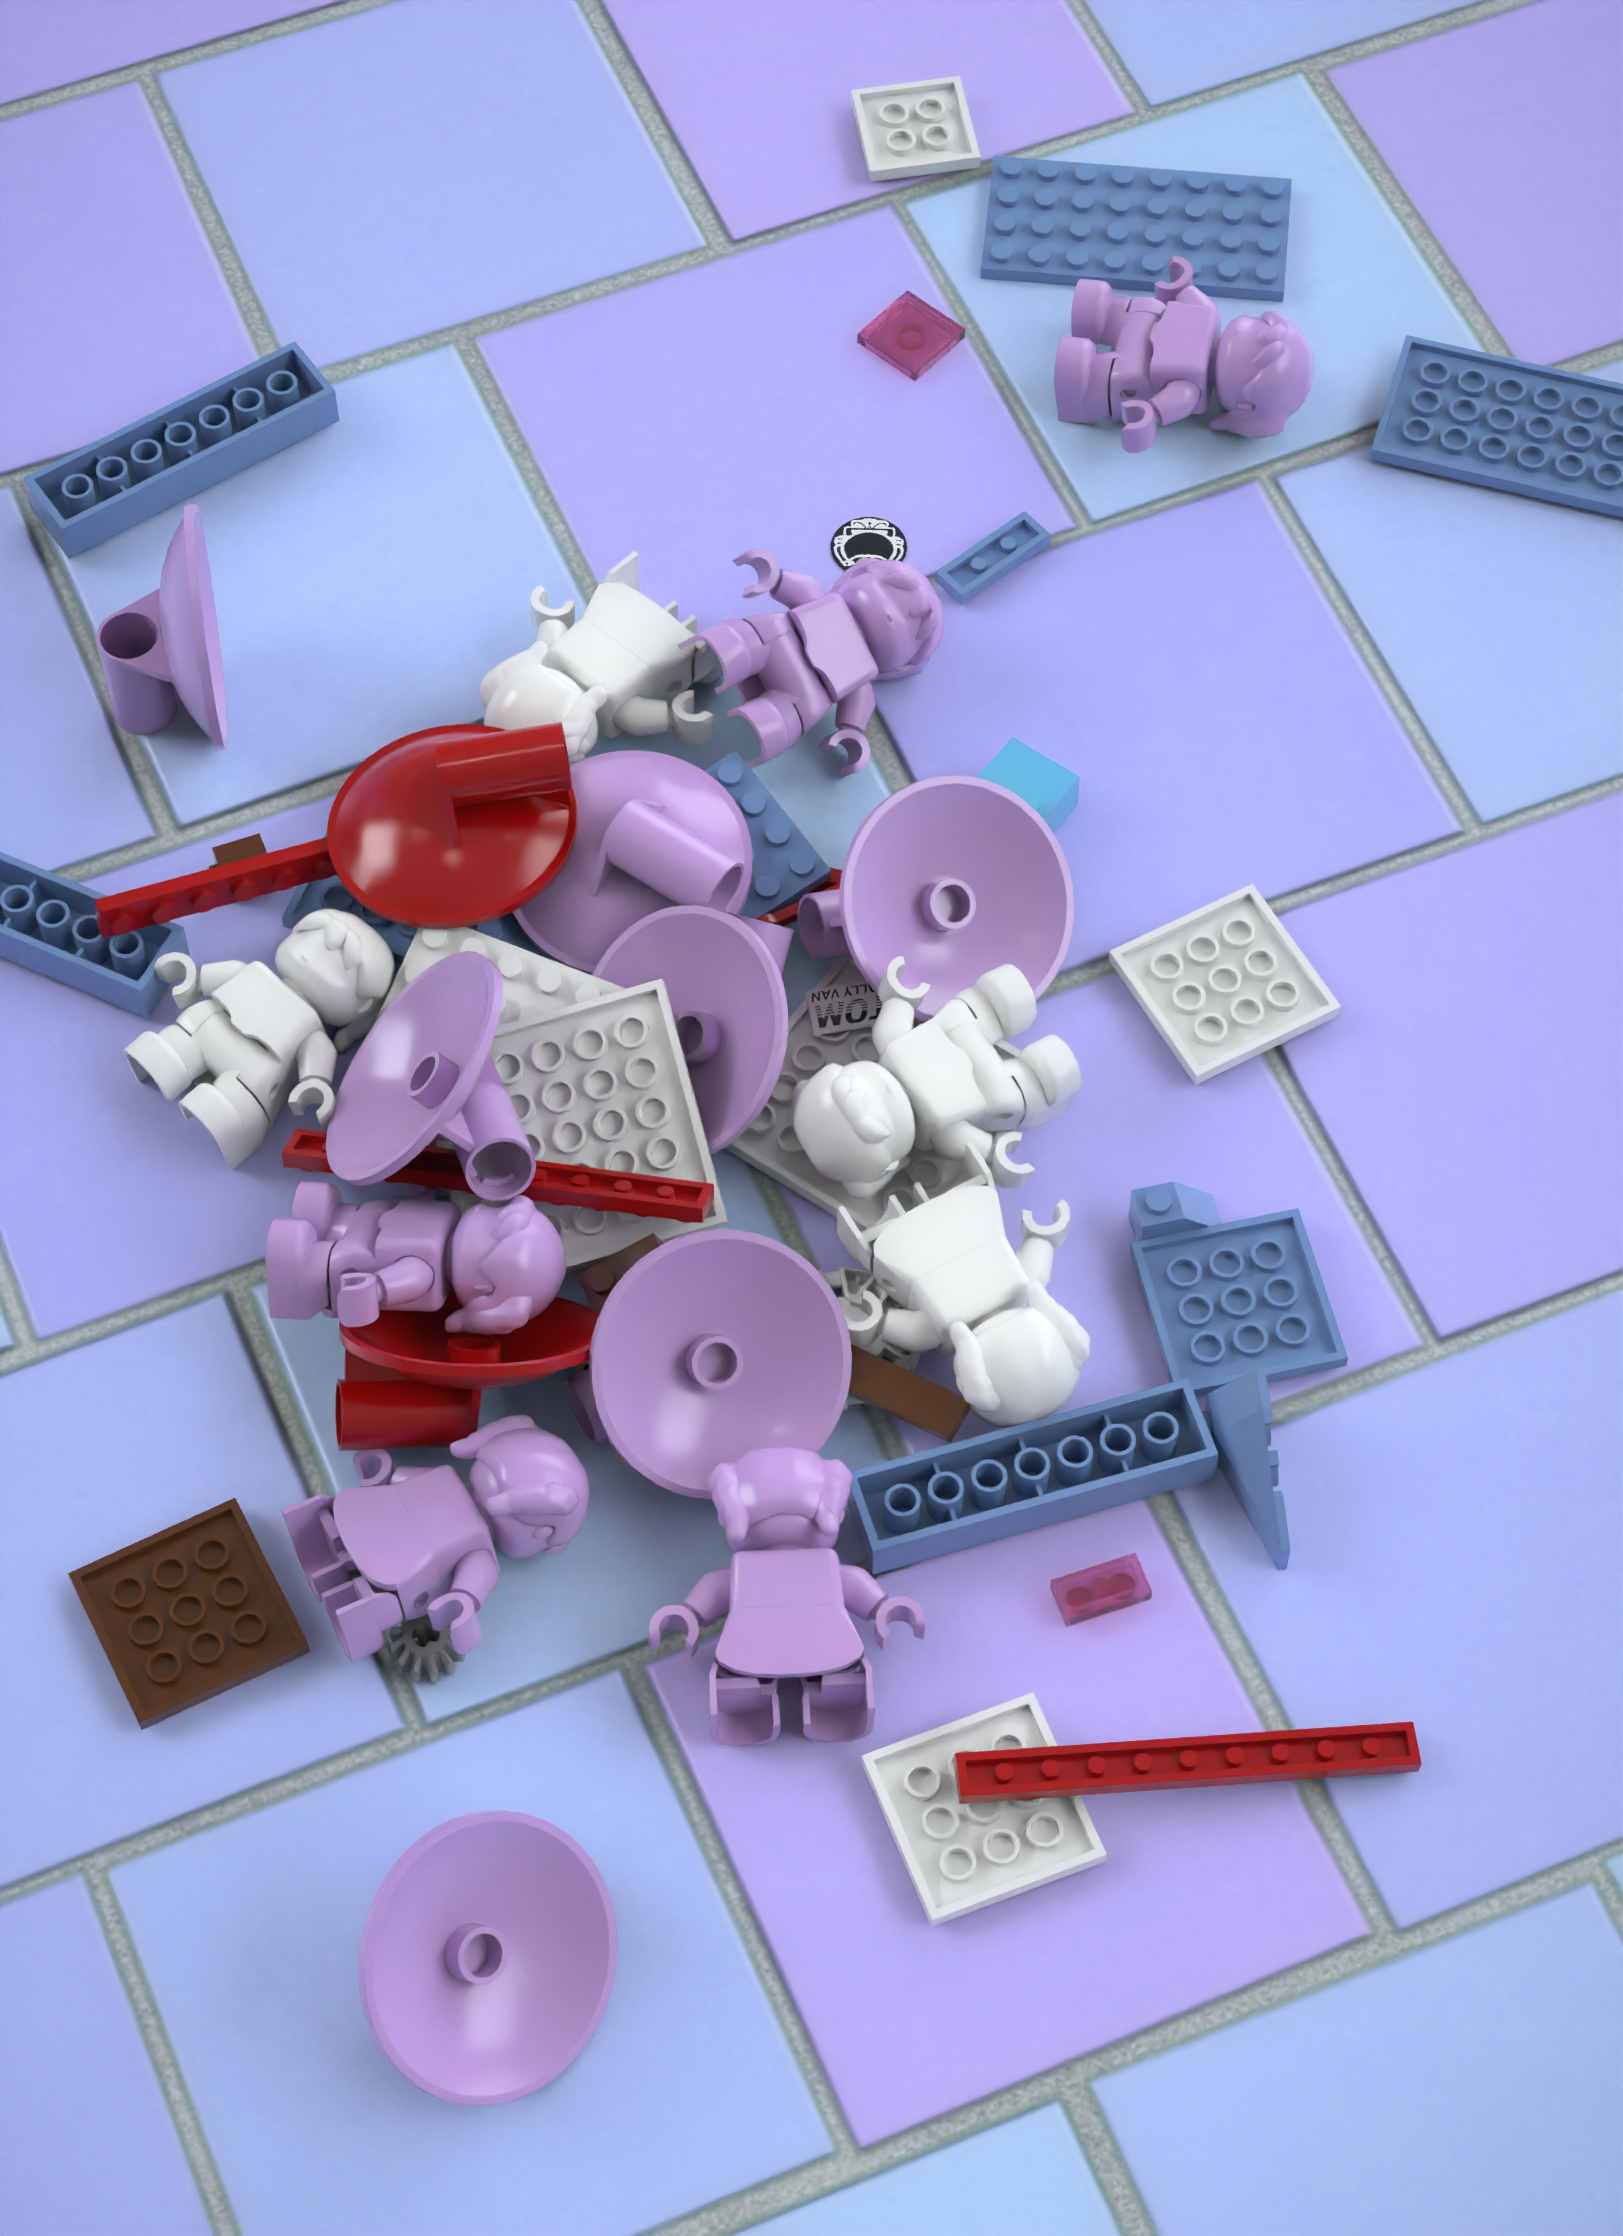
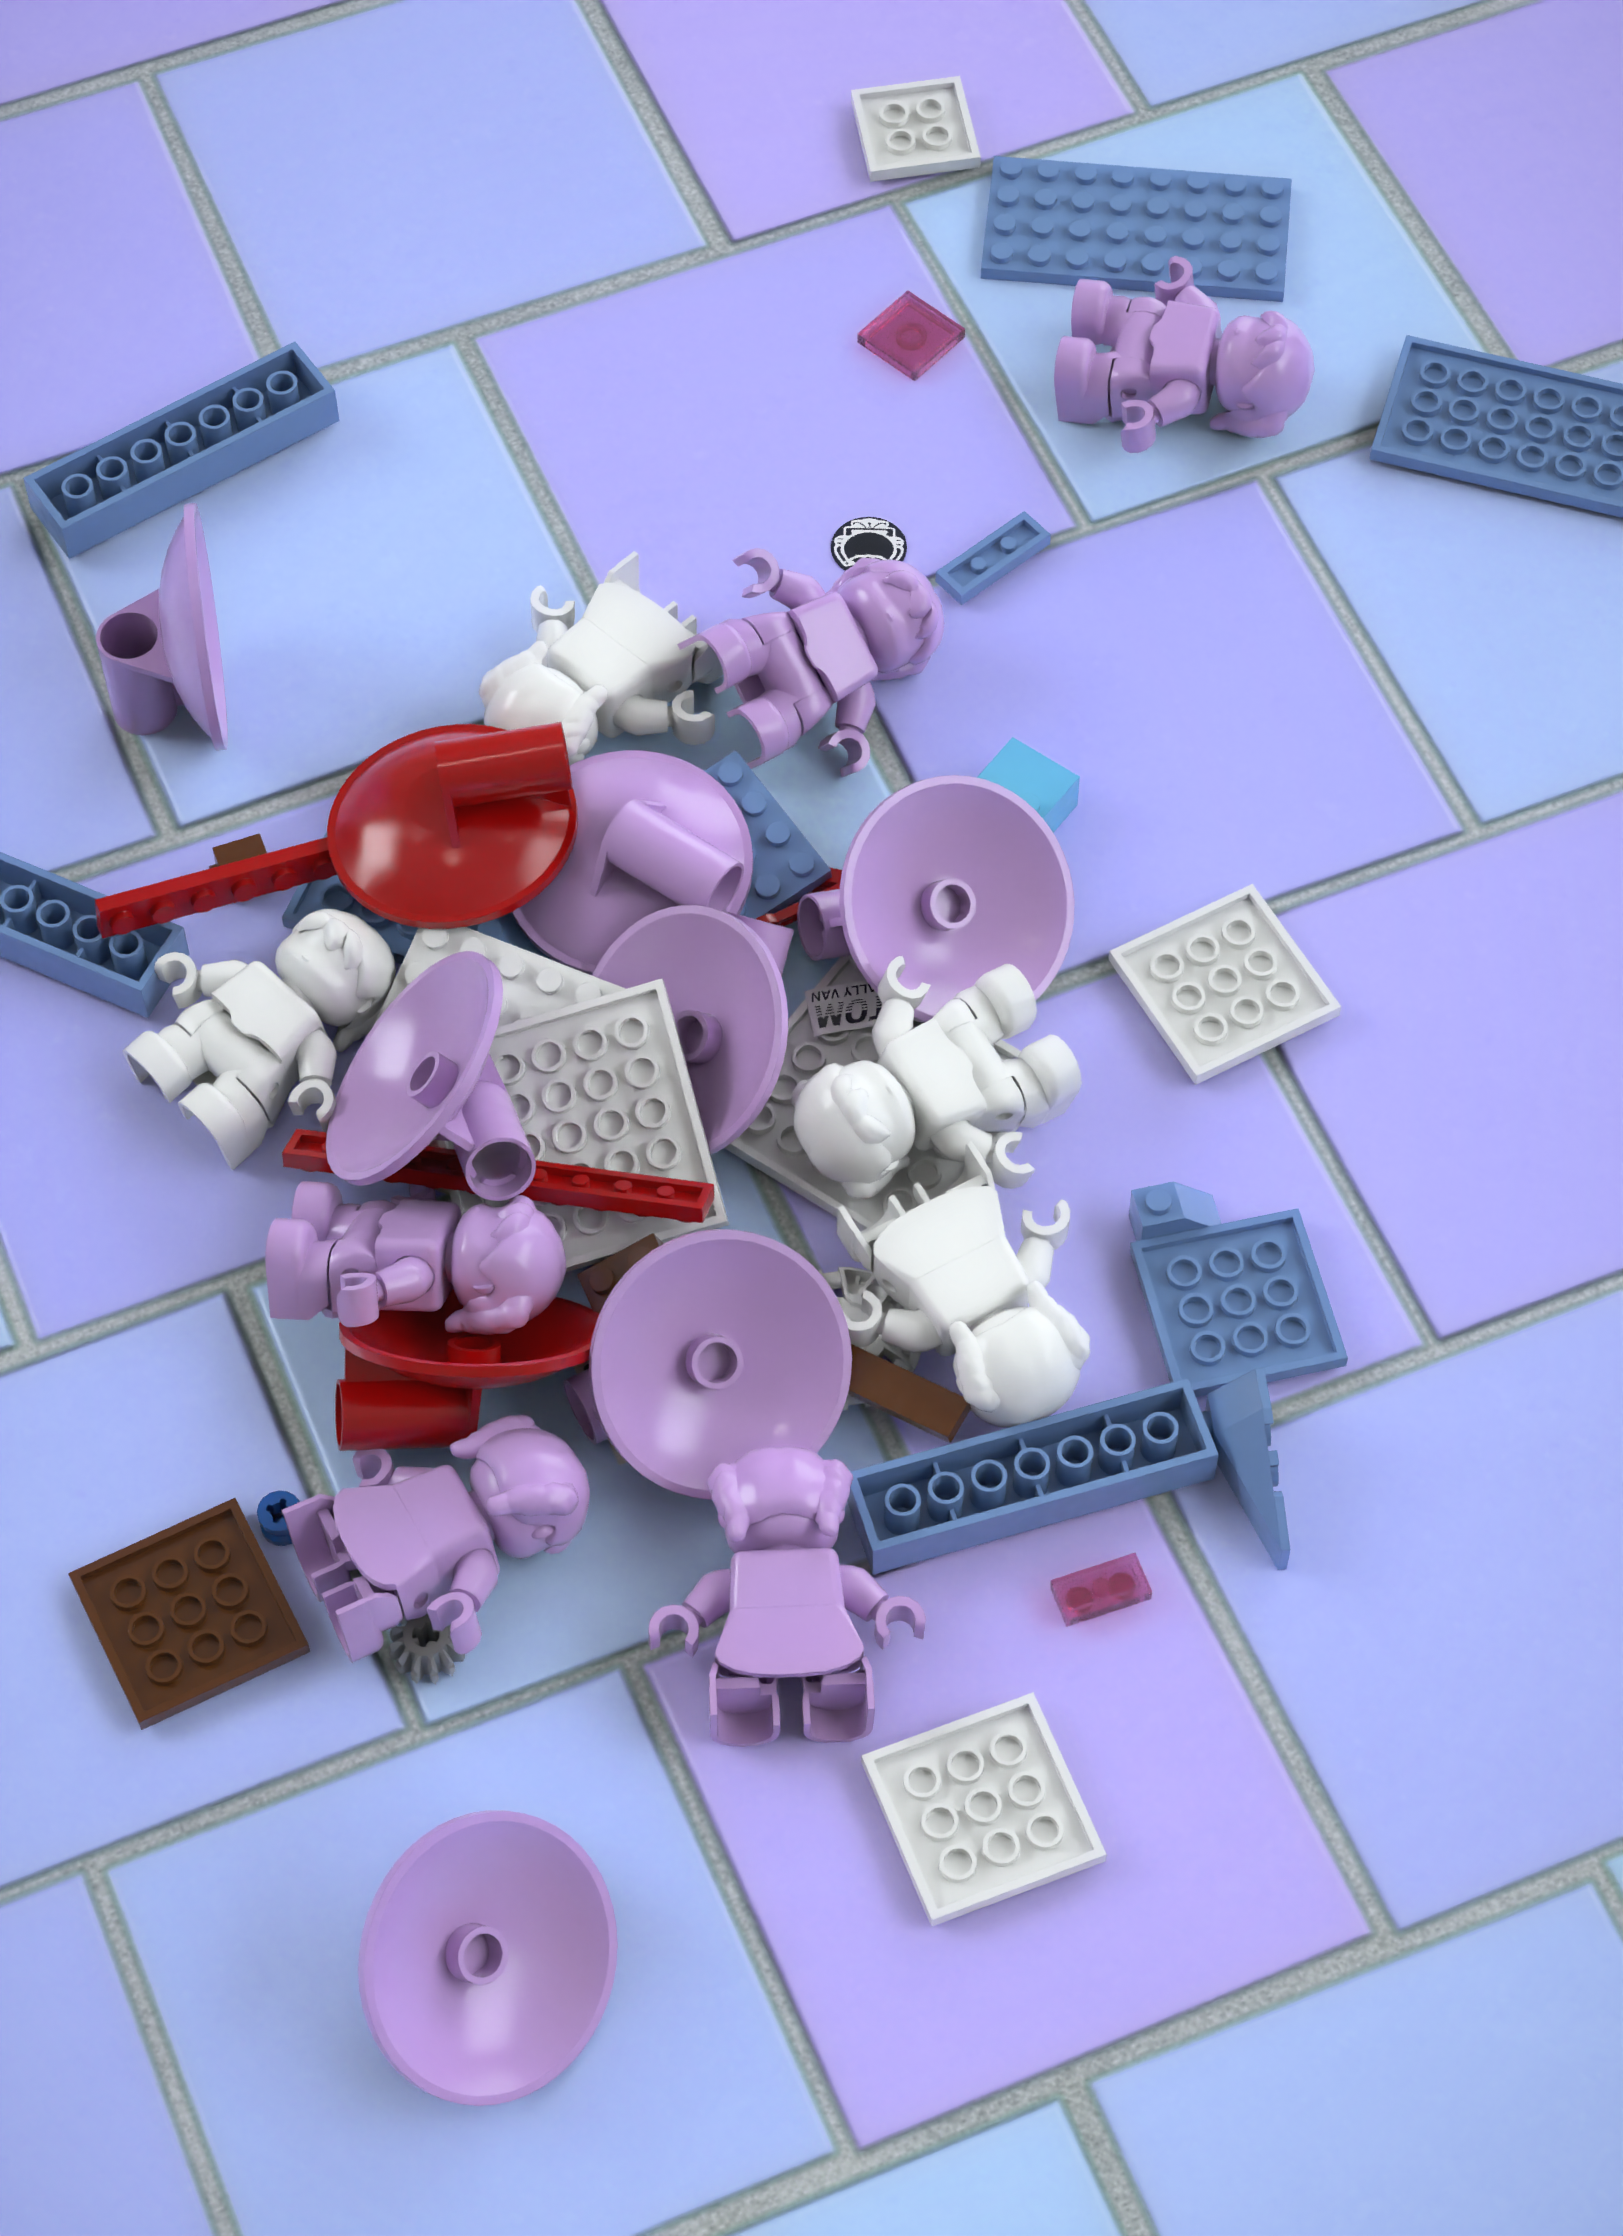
red plate [953,1721,1422,1804] -> none
none -> blue wheel [257,1490,300,1546]

